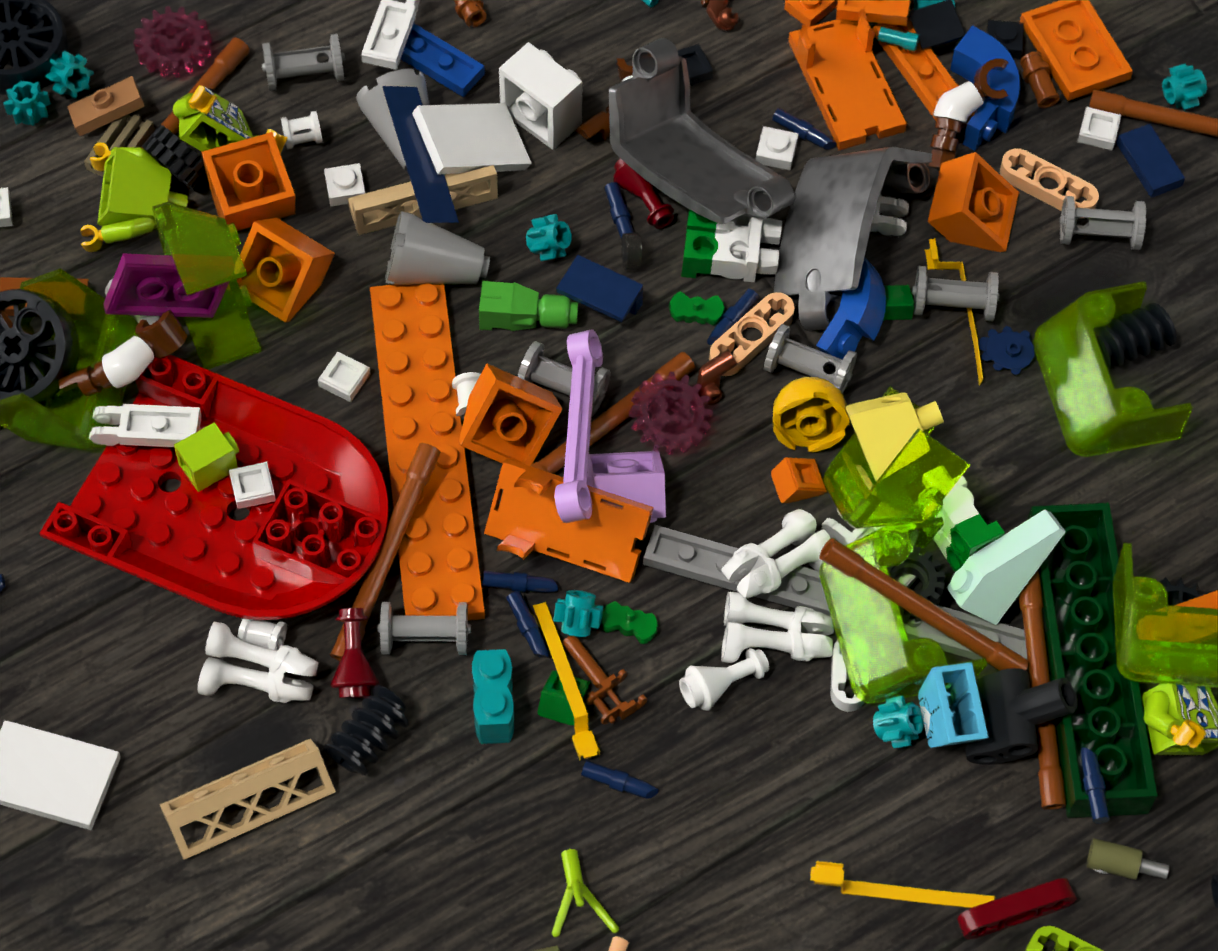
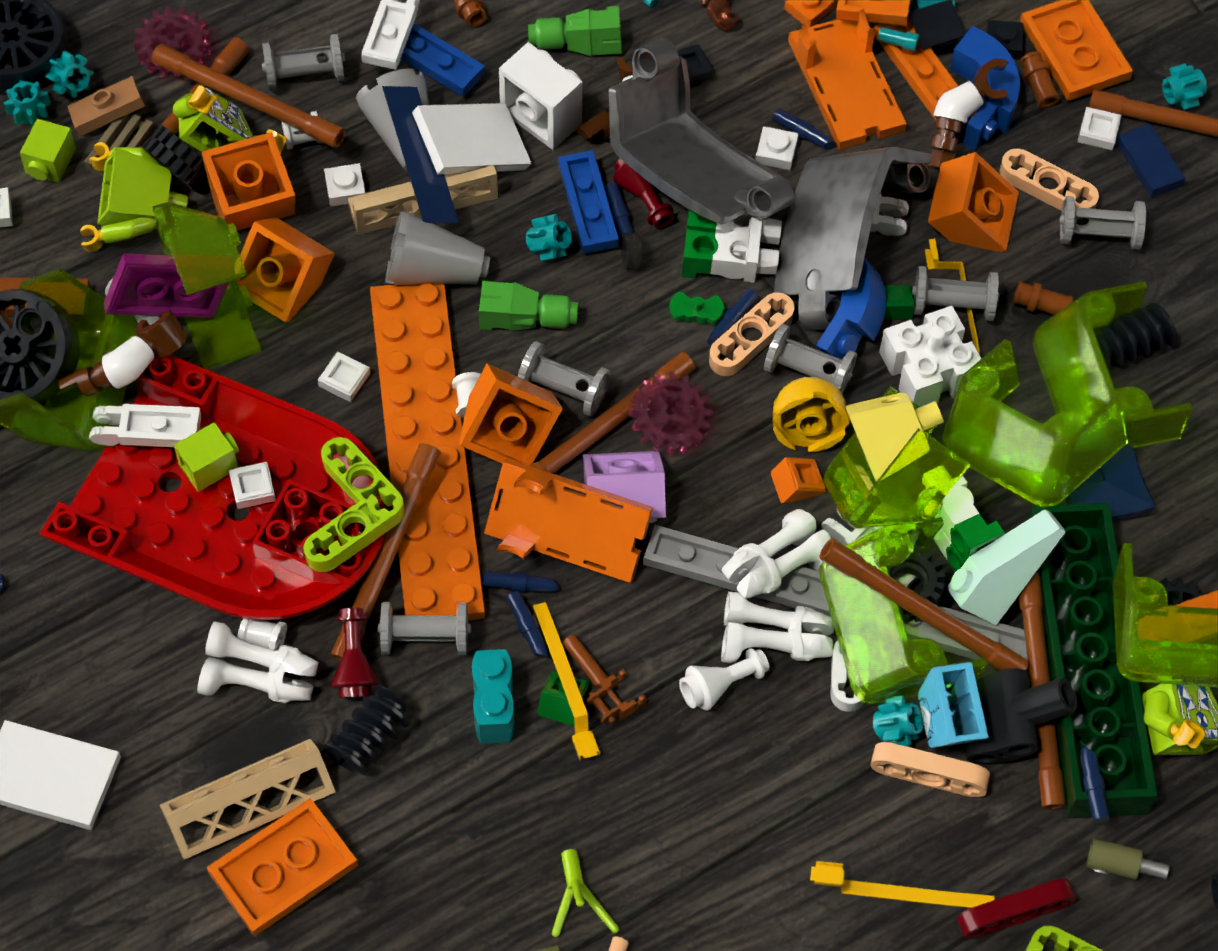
teal gear [553,590,603,637] -> none
lavender piece [555,329,603,523] -> none
dark blue panel [556,255,643,322] -> none
dark blue piece [581,760,659,799] -> none
green piece [600,601,658,644] -> none
copper arm [696,349,738,404] -> none
dark blue piece [978,326,1035,375] -> none
none -> lime brick [20,119,76,183]
none -> dark orange piece [152,43,346,148]
none -> orange plate [207,798,358,937]
none -> lime beam [304,437,405,572]
none -> bright green piece [528,6,622,56]
none -> blue plate [558,150,619,254]
none -> light nougat beam [871,742,990,797]
none -> white brick [879,306,985,409]
none -> clear neon green windscreen [942,339,1128,507]
none -> dark orange pin [1012,280,1073,319]
none -> dark blue plate [1056,445,1155,522]

